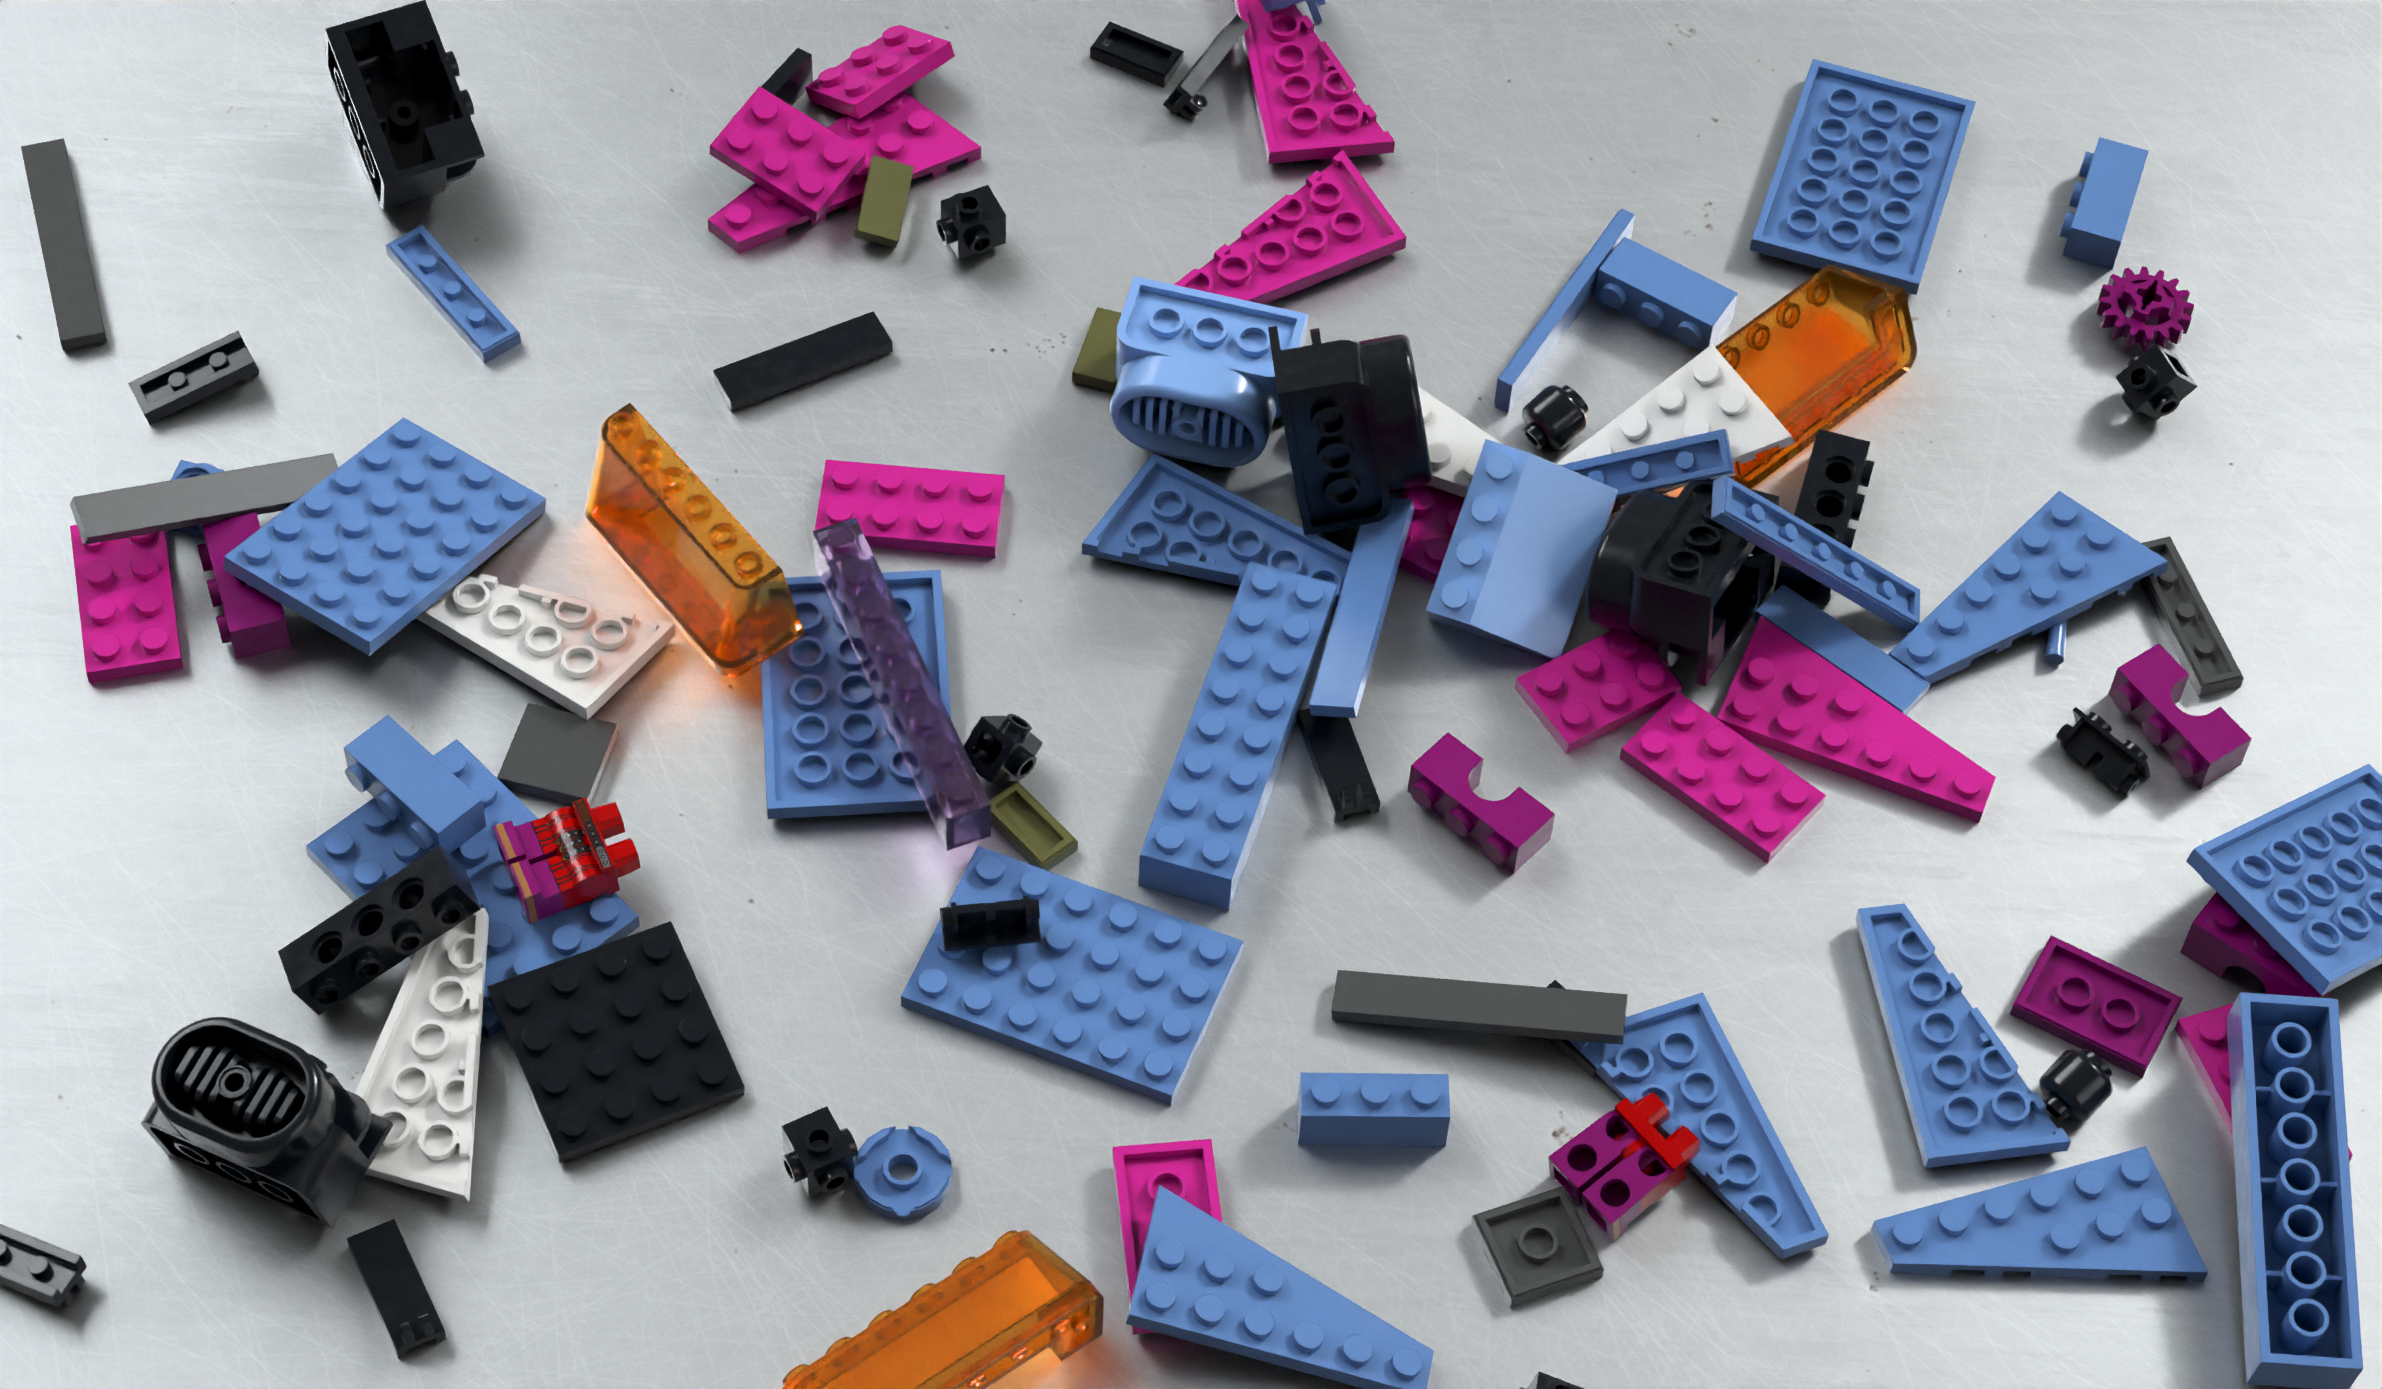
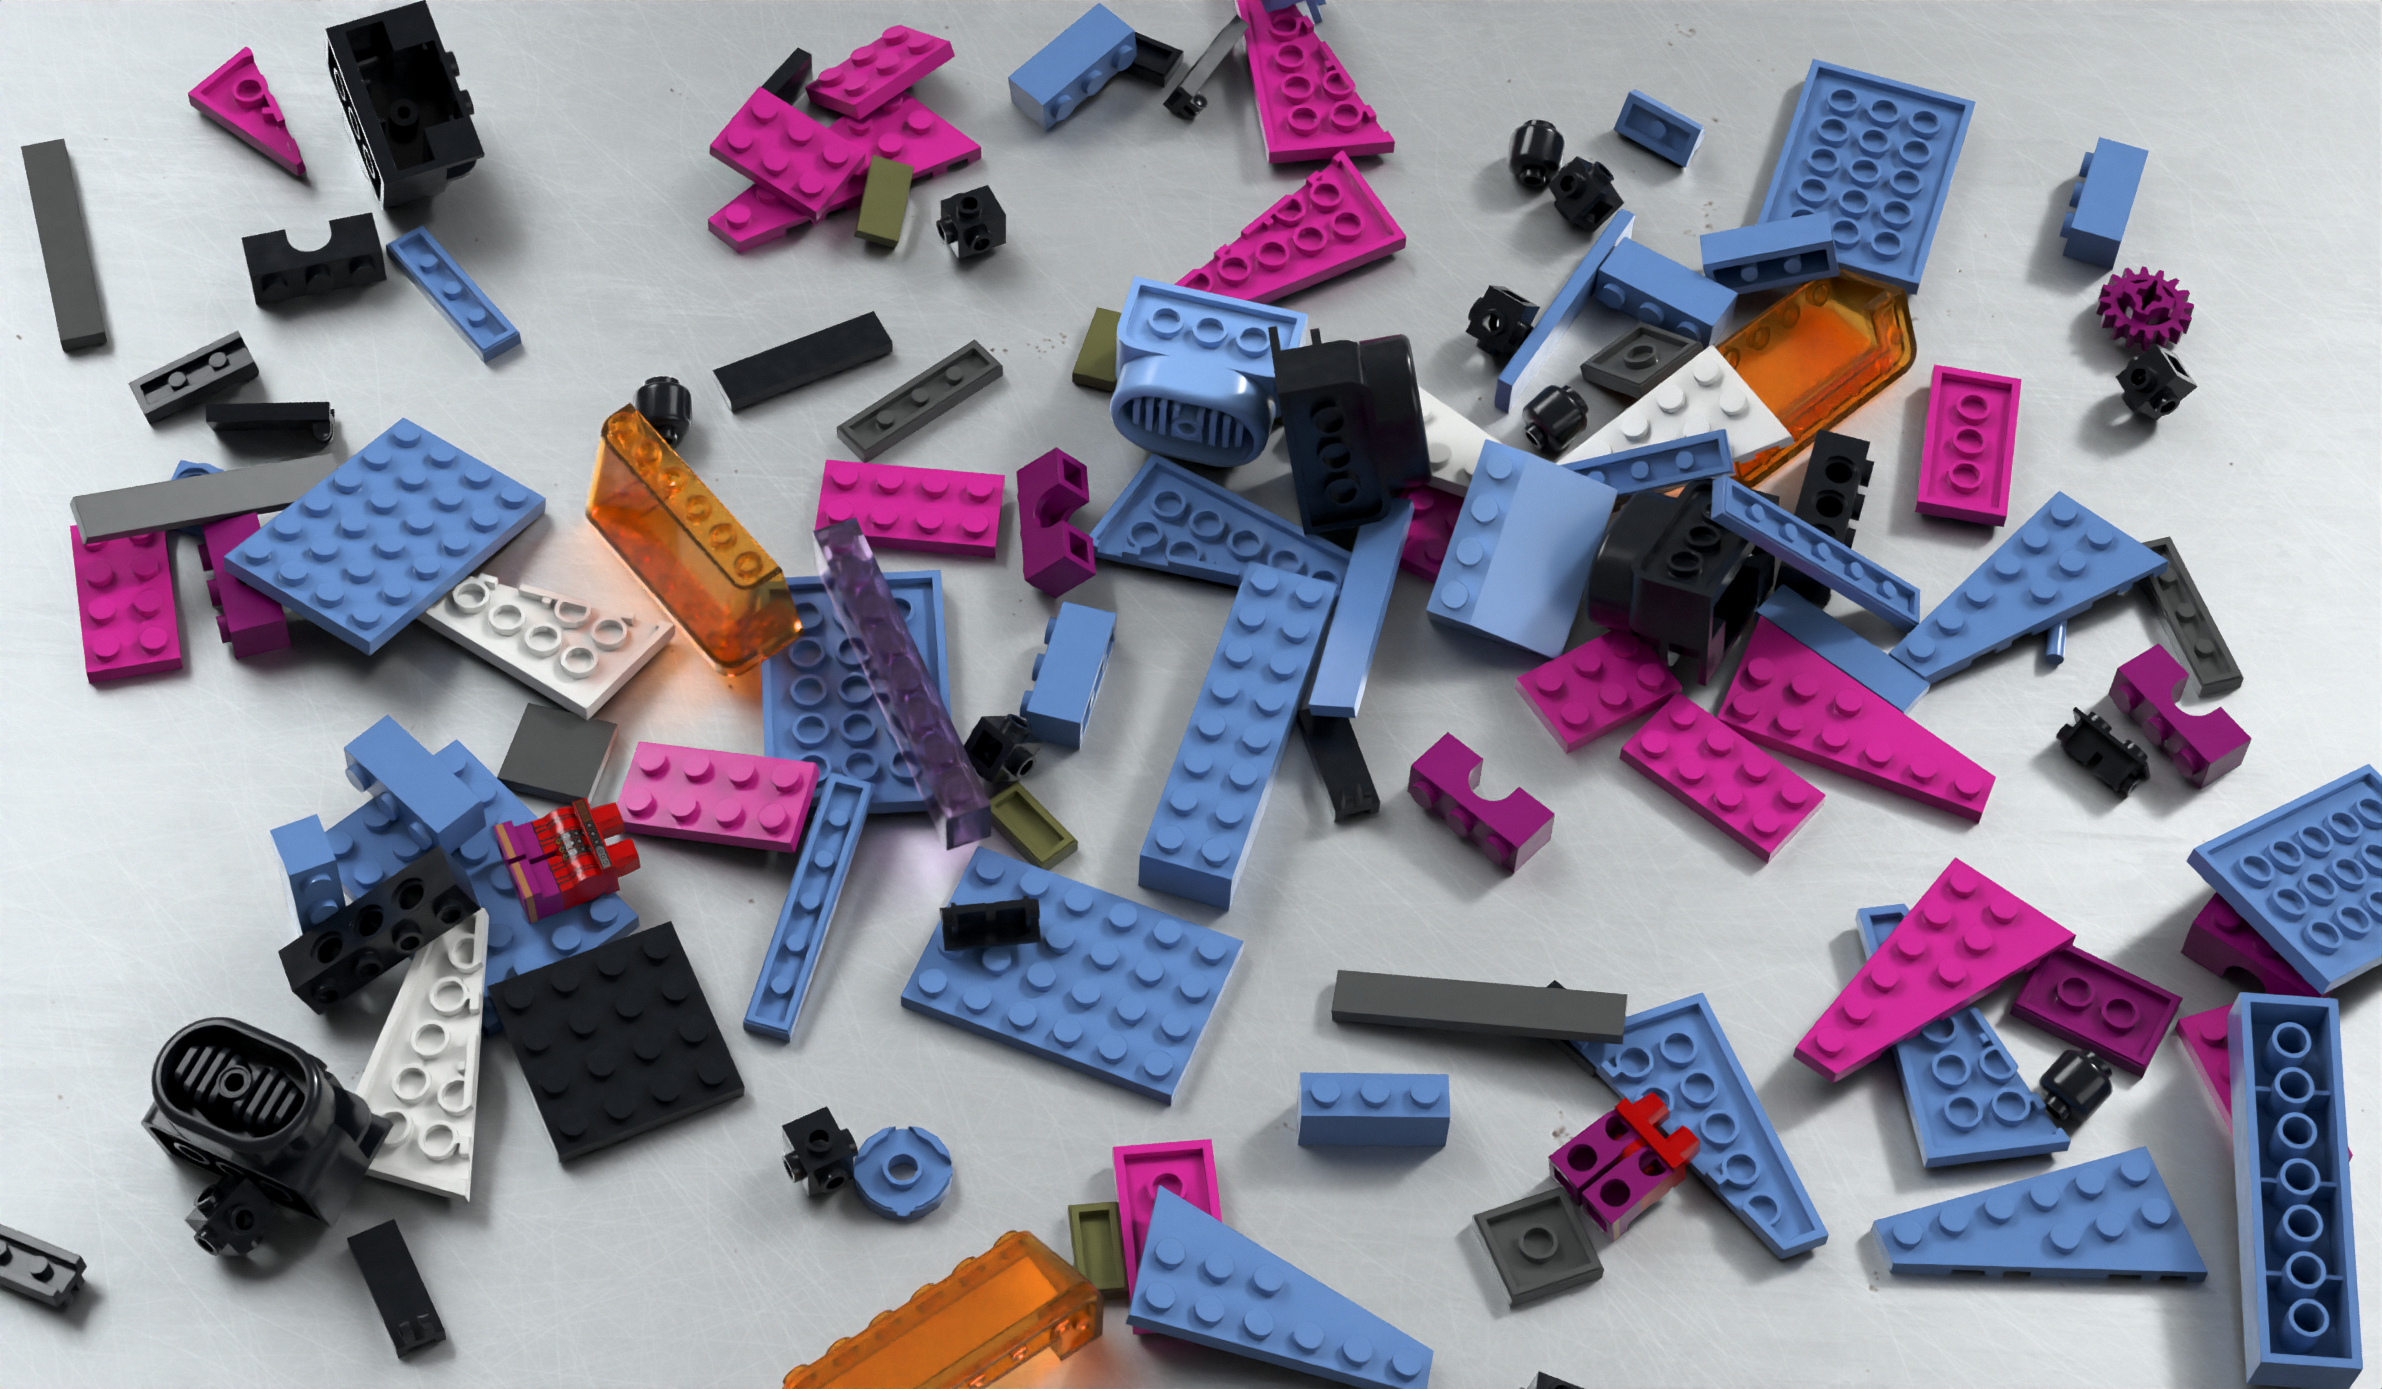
none -> black brick [185,1175,279,1256]
none -> dark pink wing [188,47,306,177]
none -> black hinge [206,402,335,444]
none -> black arch [241,212,387,305]
none -> medium blue brick [270,814,346,937]
none -> dark pink plate [617,741,820,853]
none -> black head [633,376,692,446]
none -> medium blue tile [743,772,875,1042]
none -> dark grey tile [837,339,1003,463]
none -> medium blue brick [1008,3,1137,131]
none -> magenta arch [1016,447,1096,599]
none -> medium blue brick [1019,601,1117,750]
none -> olive tile [1068,1201,1128,1303]
none -> black brick [1465,285,1540,357]
none -> black head [1507,120,1565,187]
none -> black brick [1547,156,1624,232]
none -> dark grey tile [1580,322,1704,399]
none -> medium blue plate [1613,89,1705,167]
none -> medium blue brick [1700,211,1840,295]
none -> dark pink wing [1793,857,2076,1084]
none -> dark pink plate [1915,364,2022,527]

